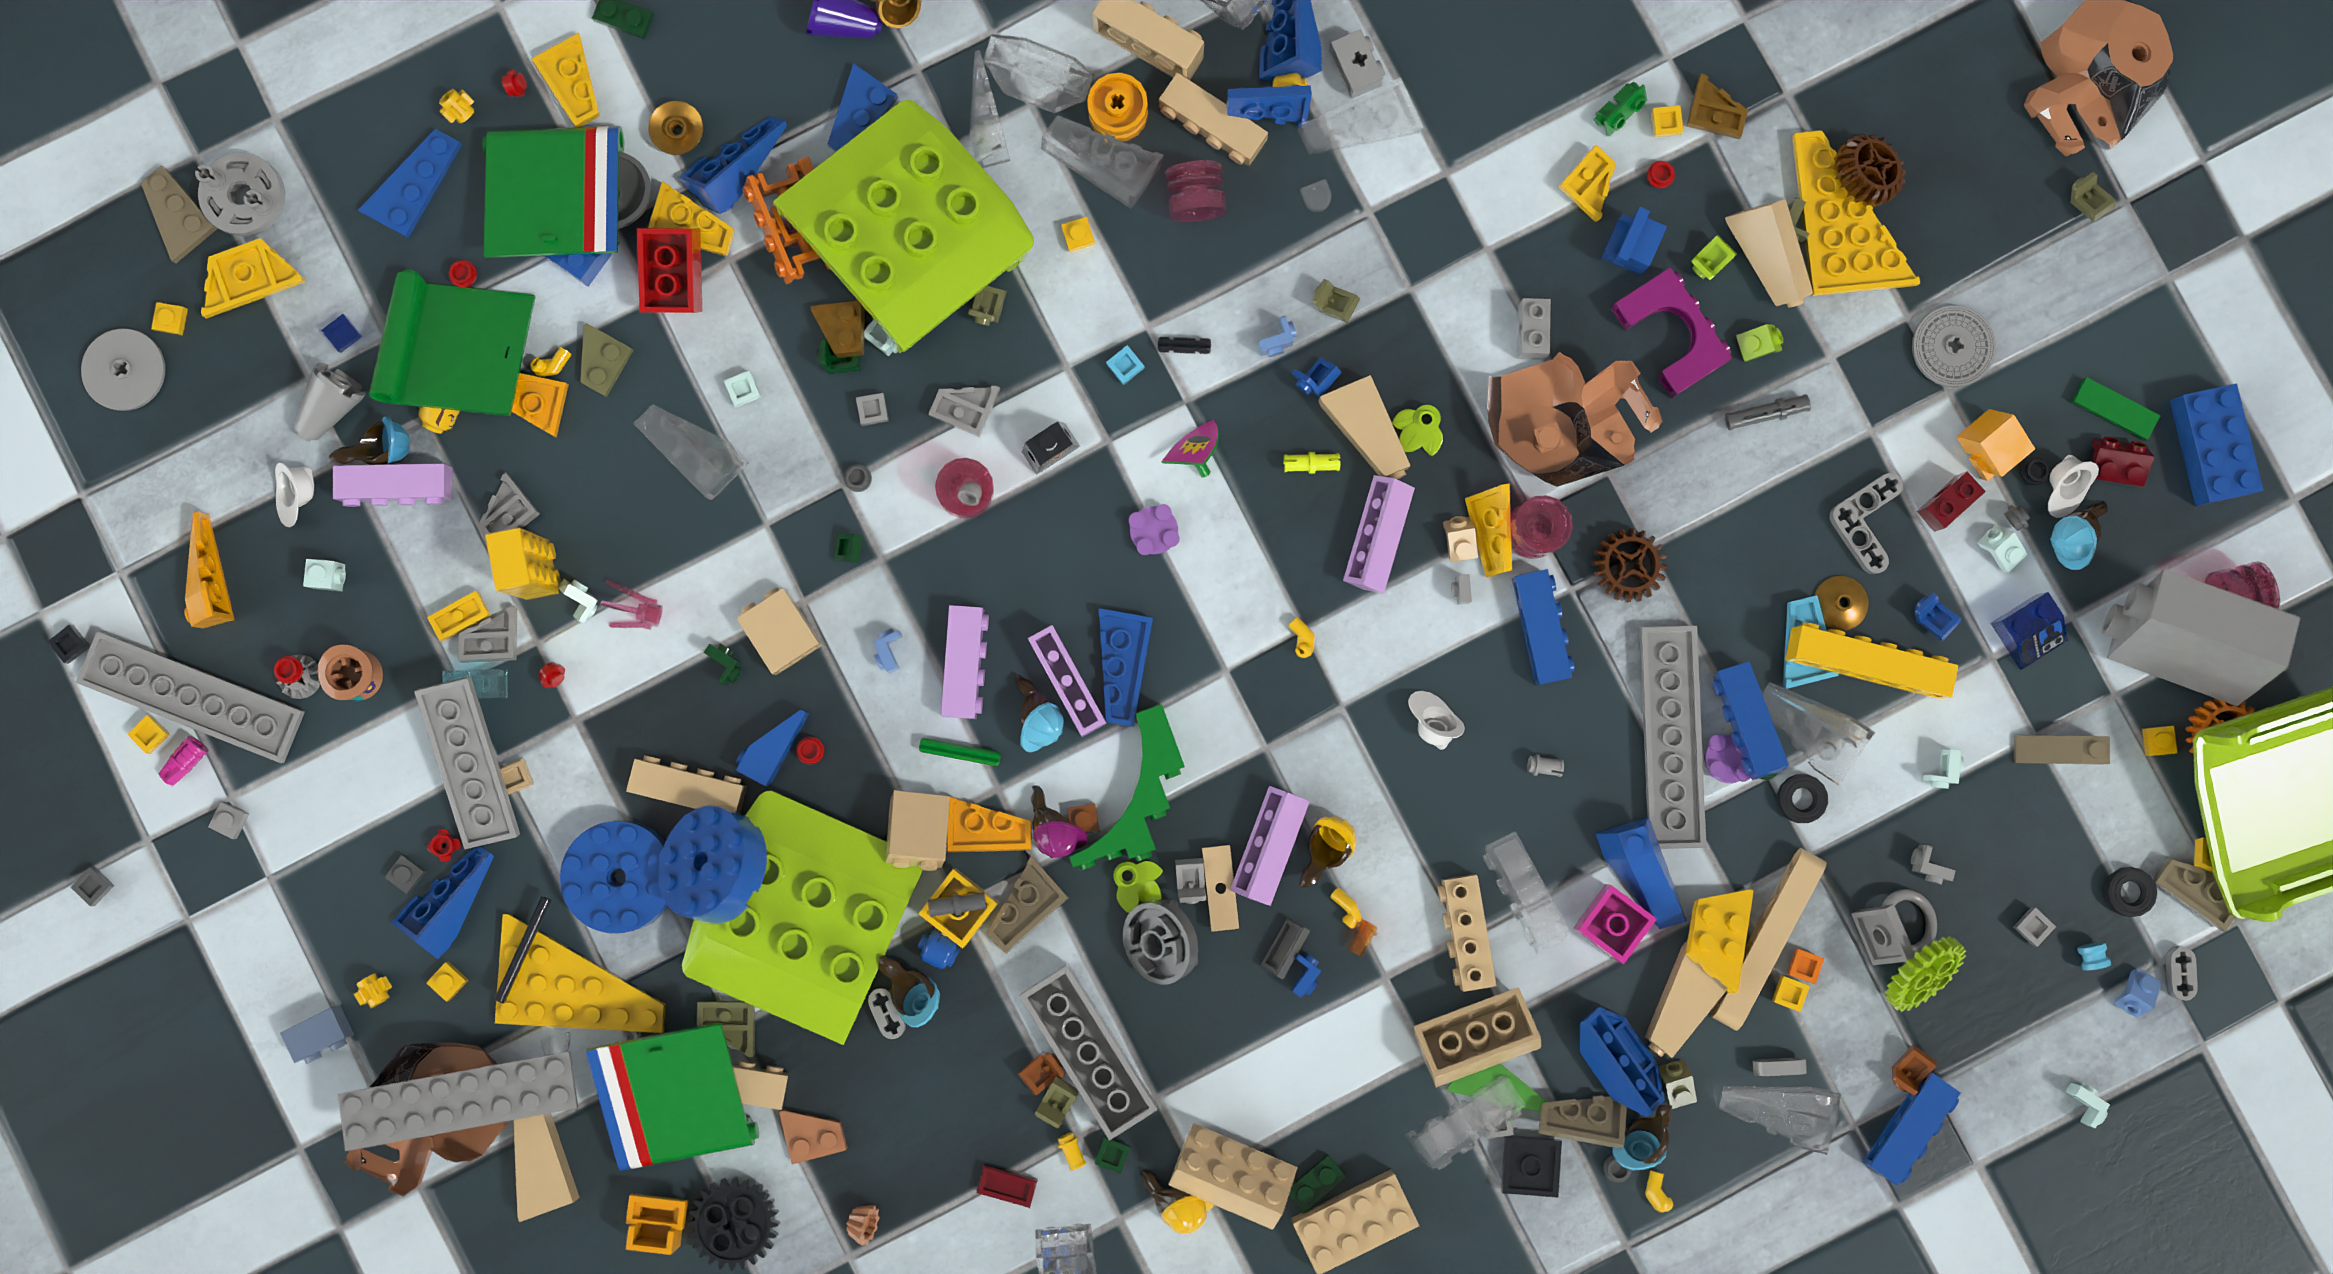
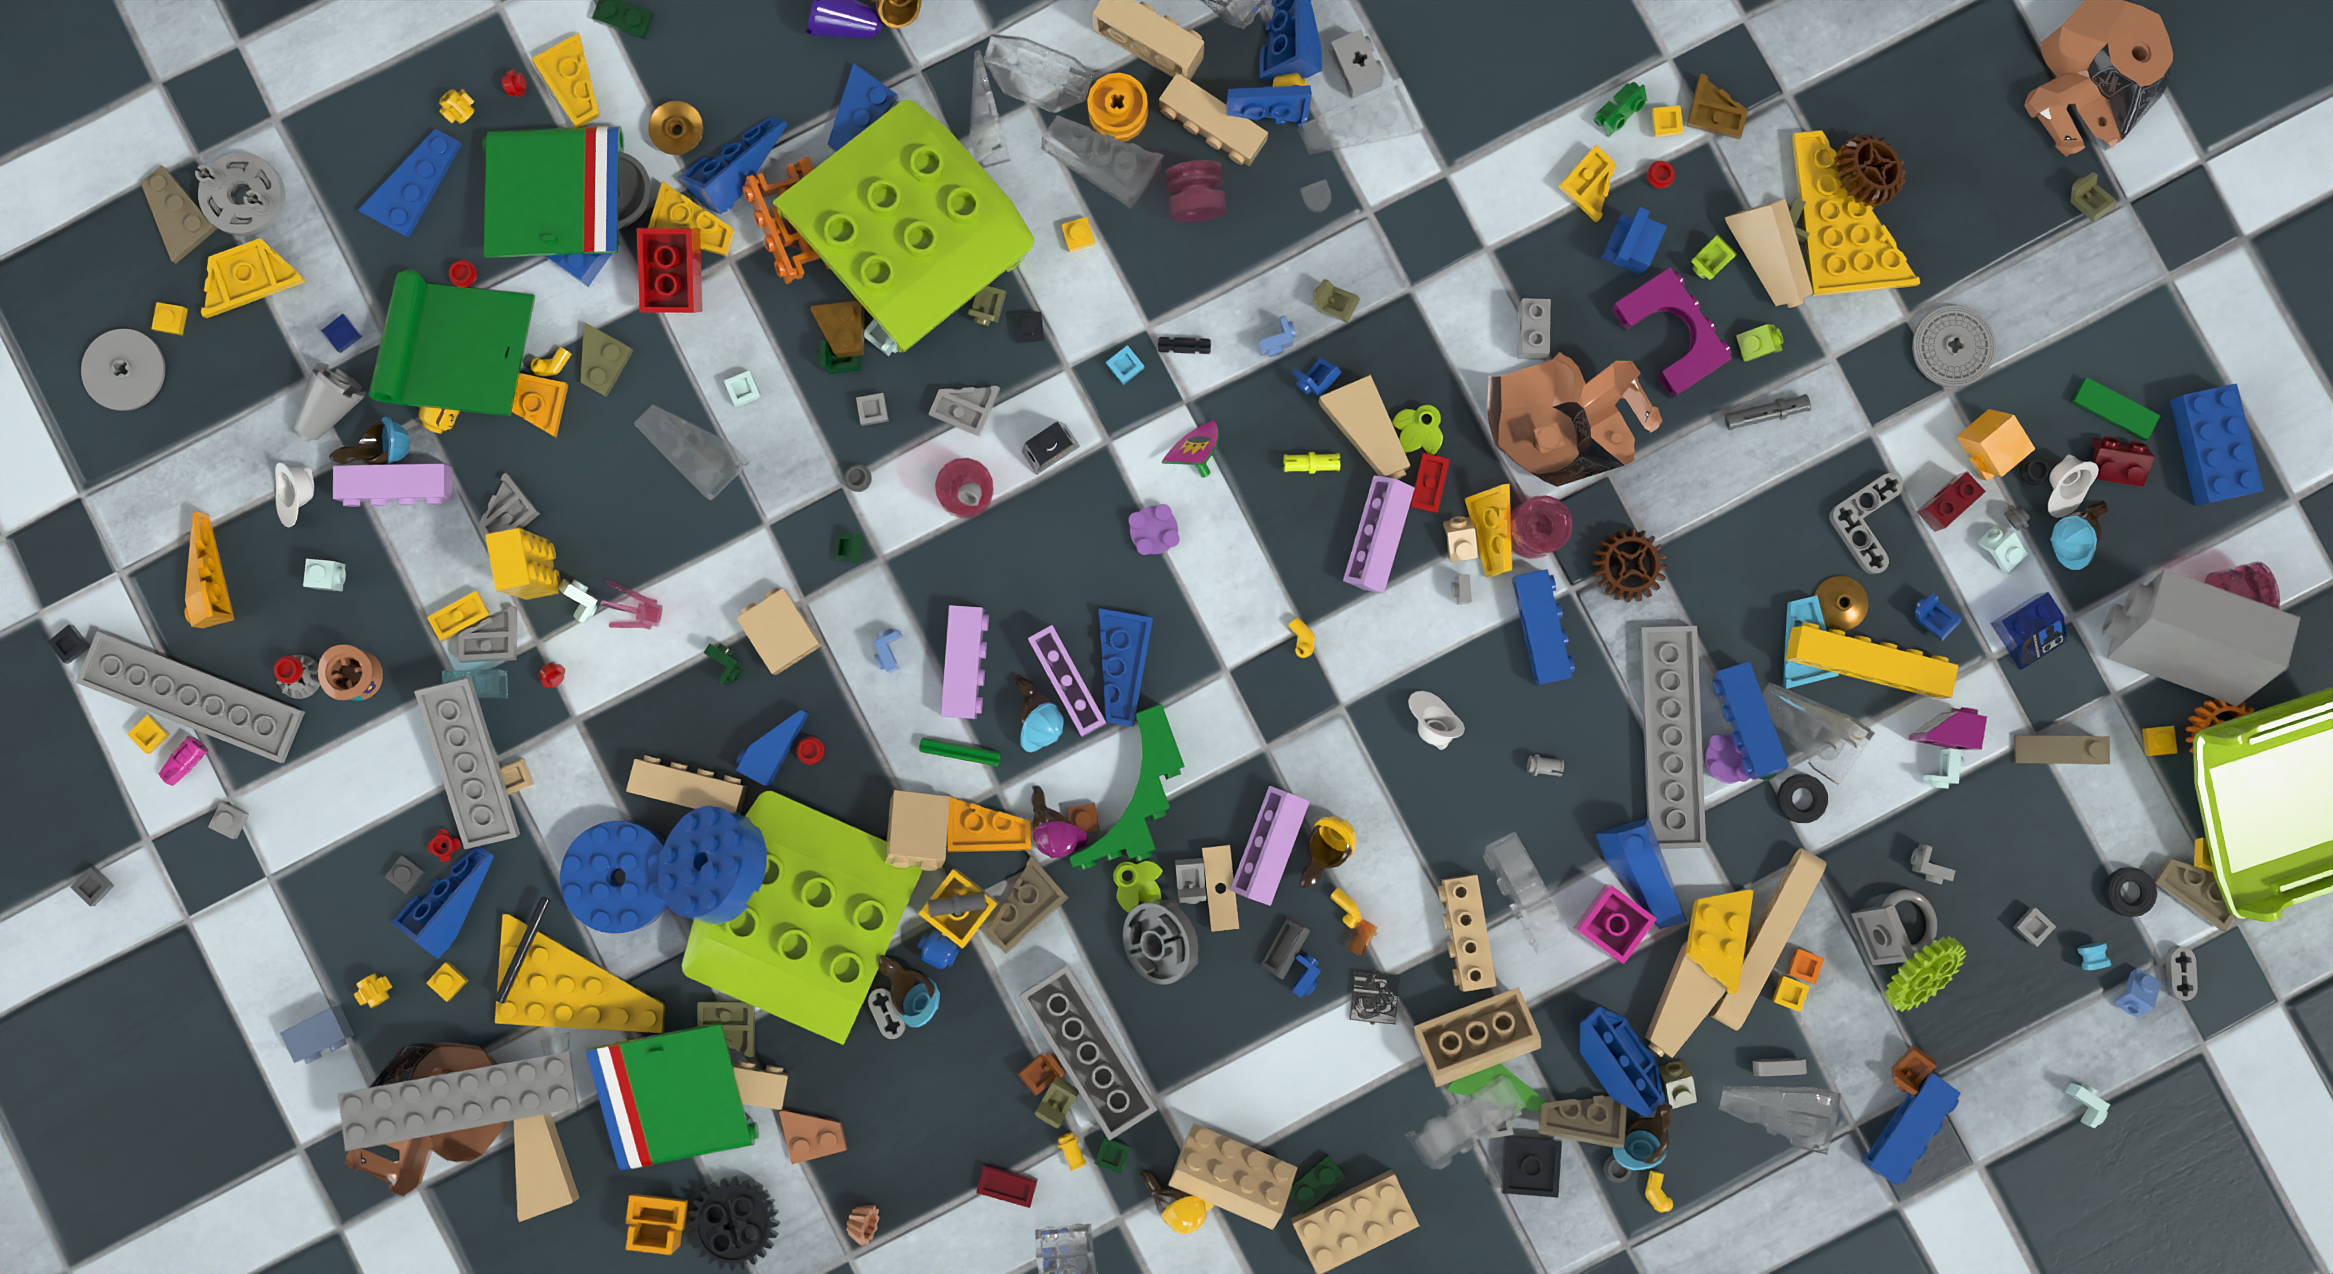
none -> black plate [1014,312,1045,343]
none -> piece [1349,970,1400,1025]
none -> red plate [1410,453,1450,514]
none -> magenta slope [1909,707,1987,751]

